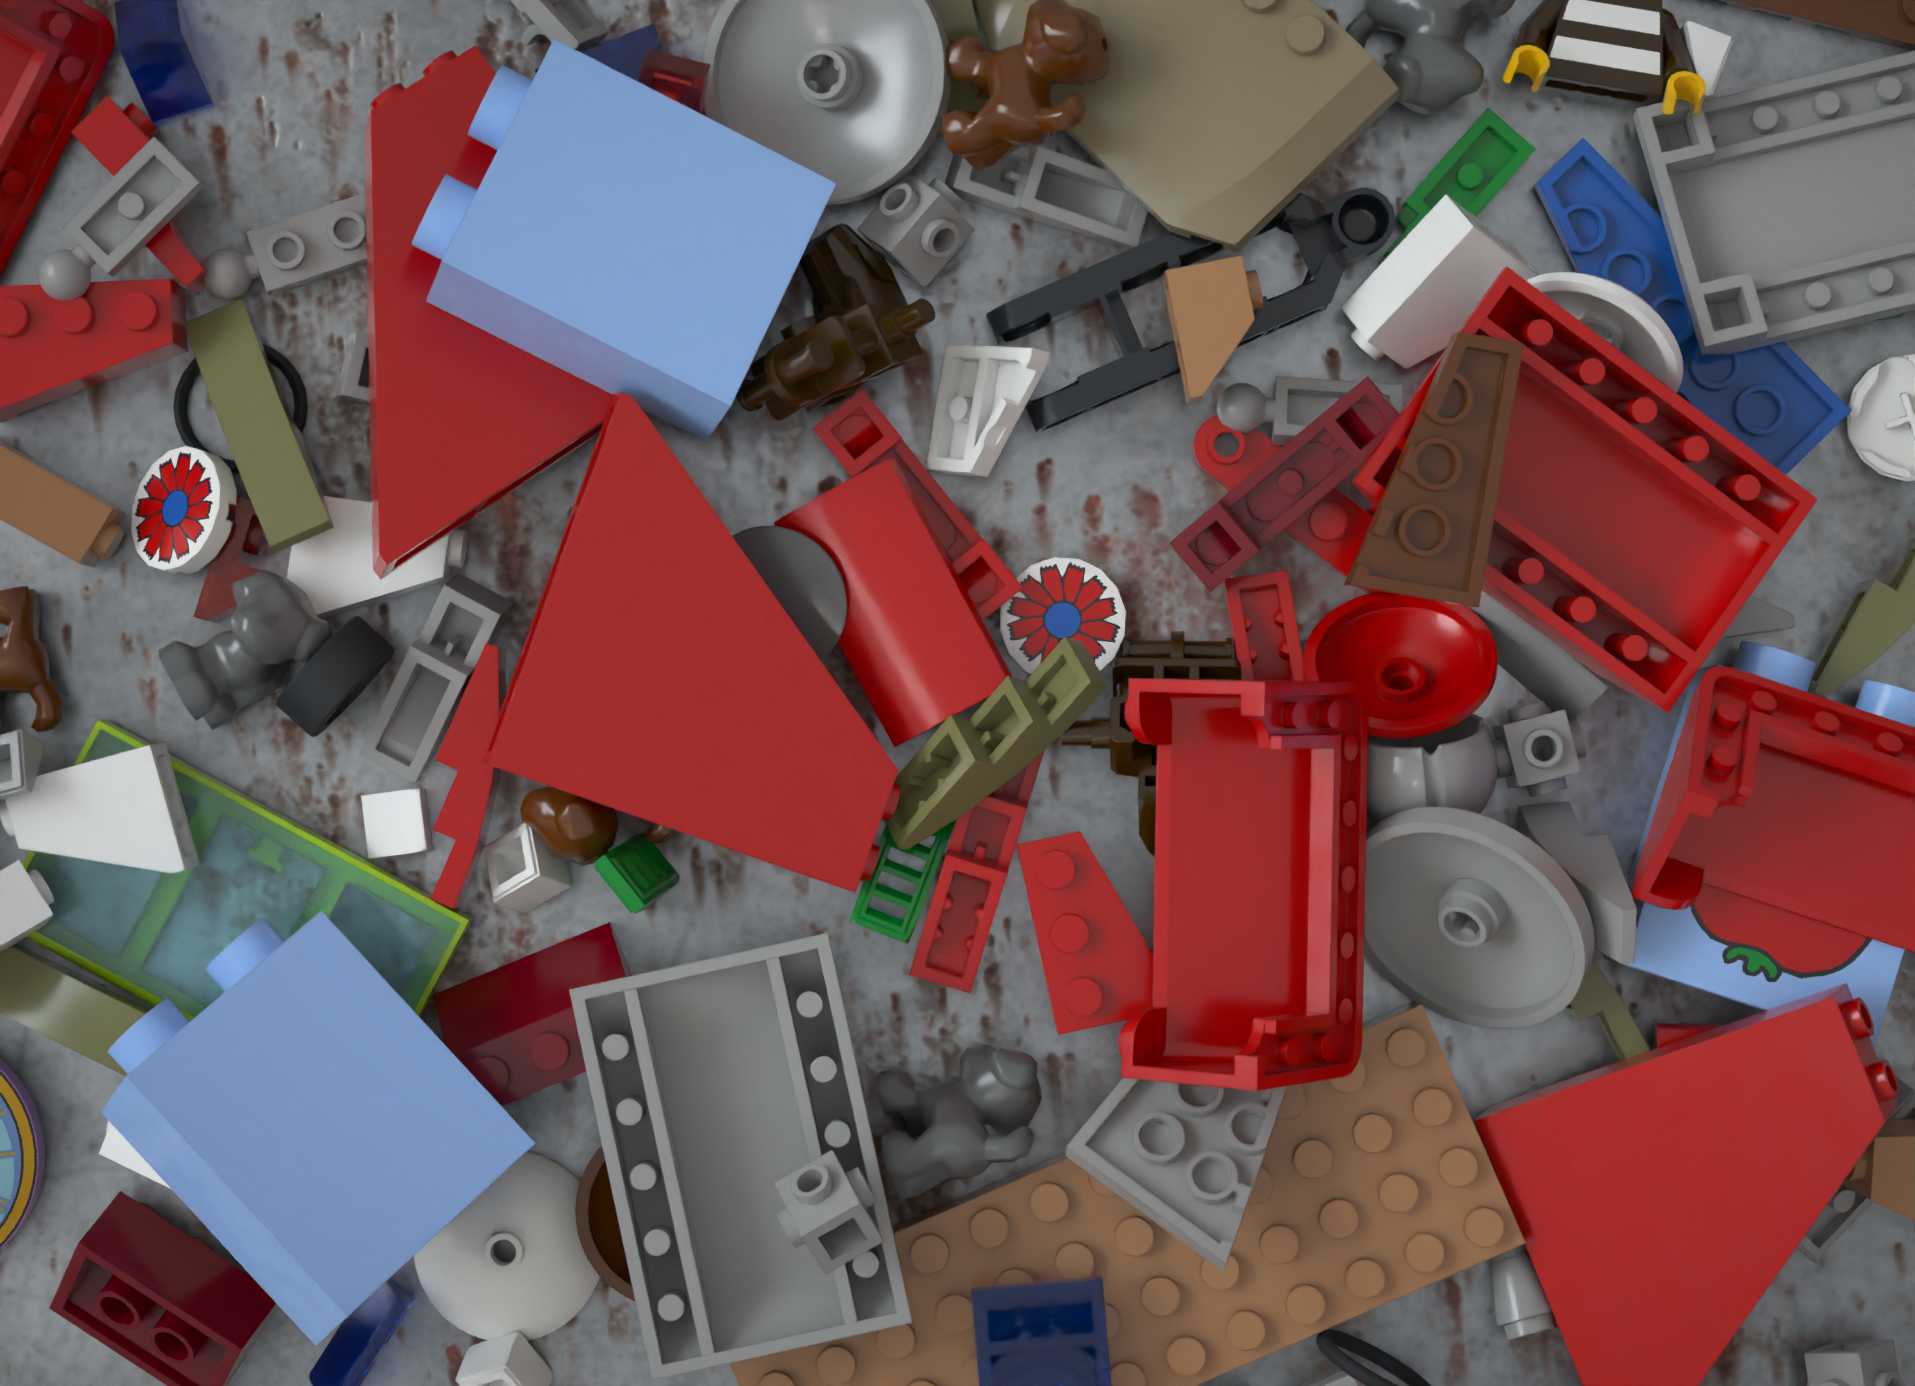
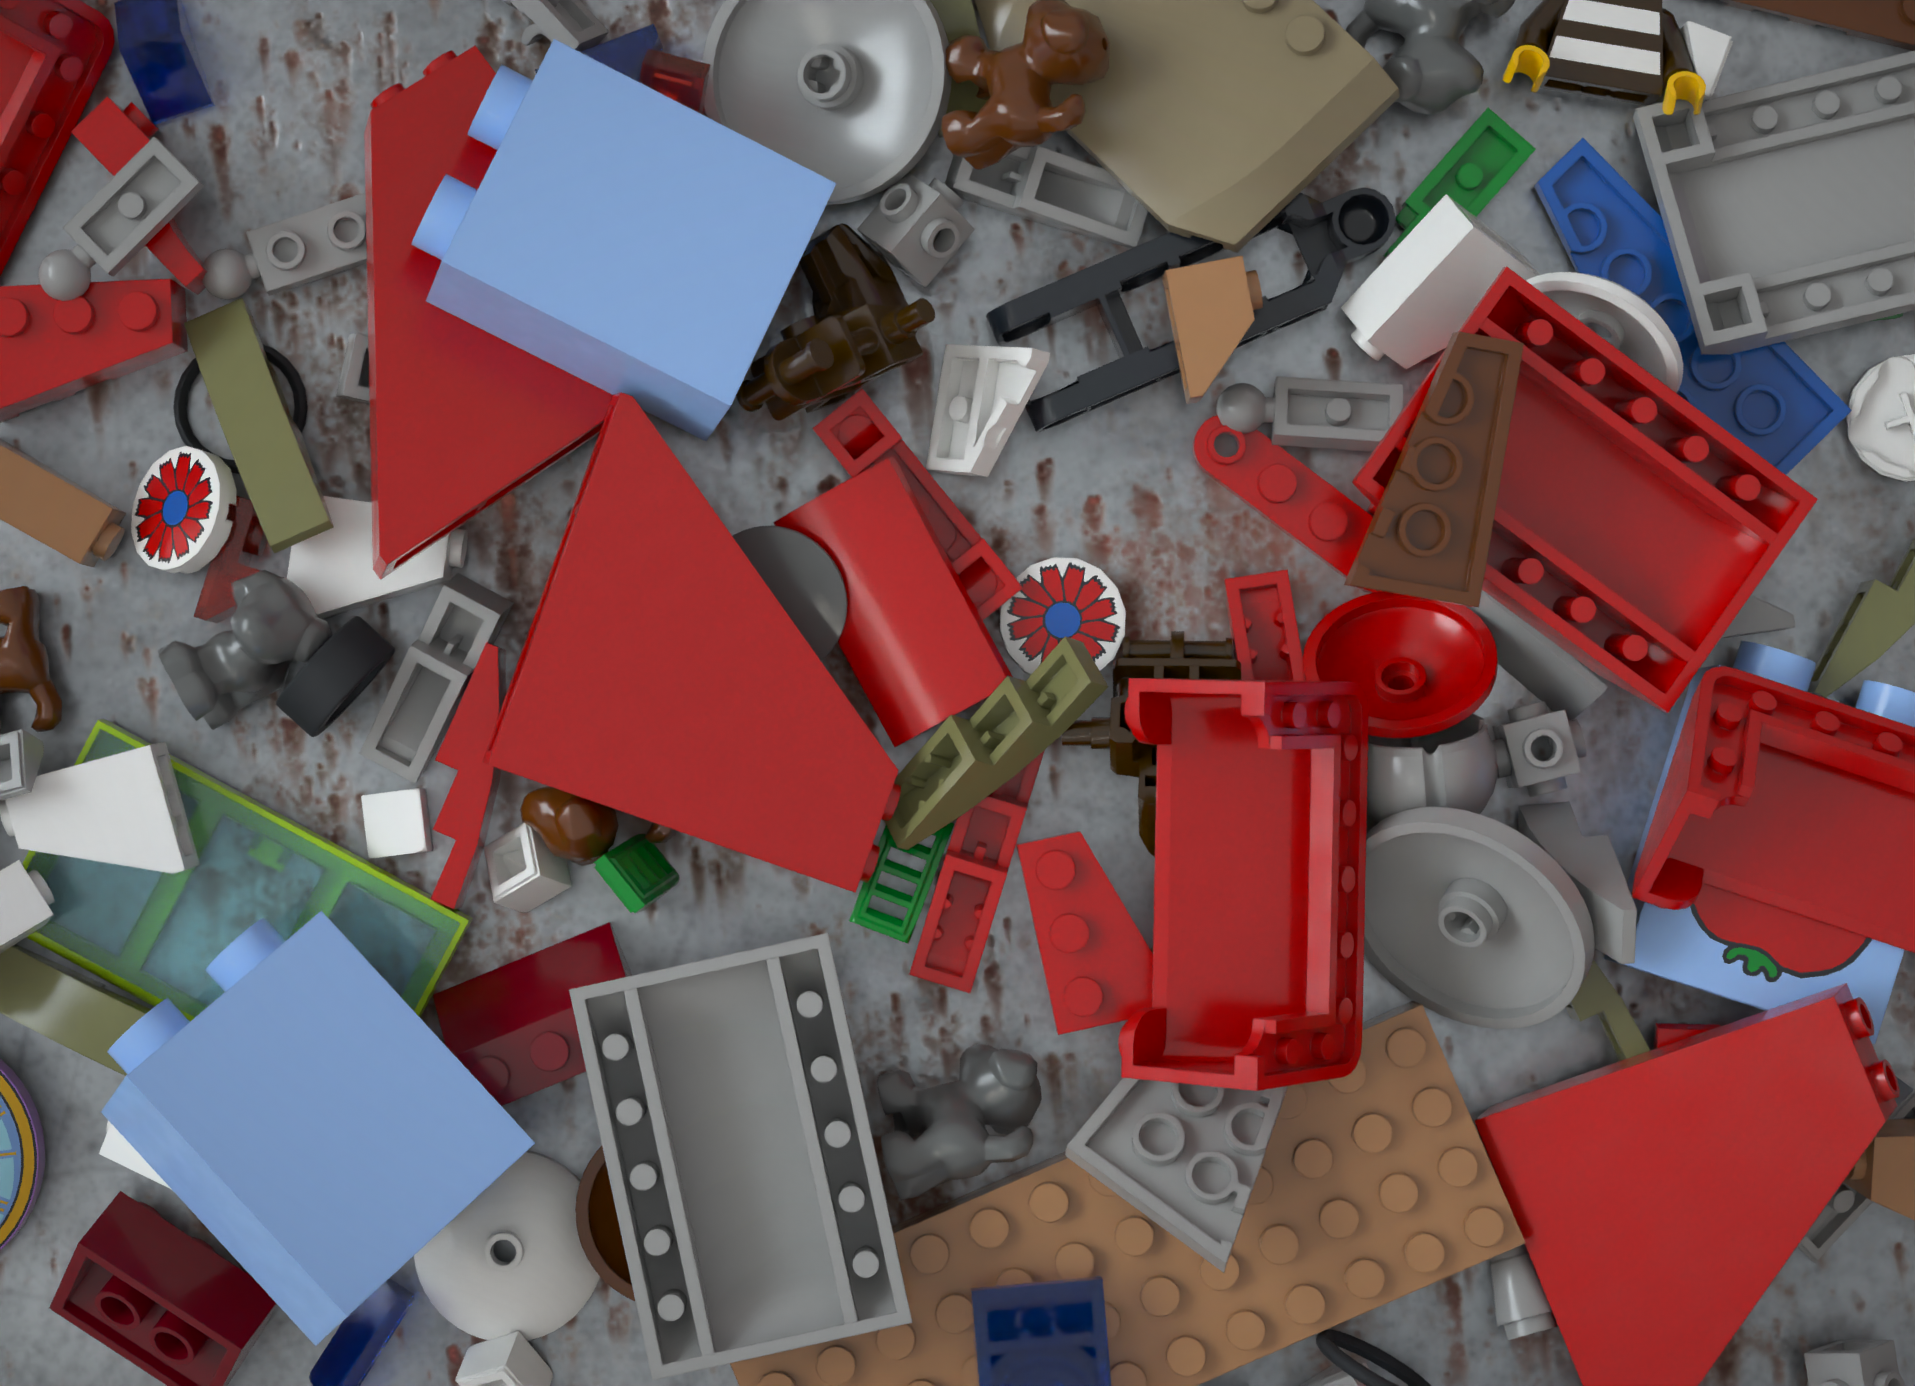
light grey brick [774,1150,884,1275] -> none
dark red slope [1169,376,1400,592] -> none

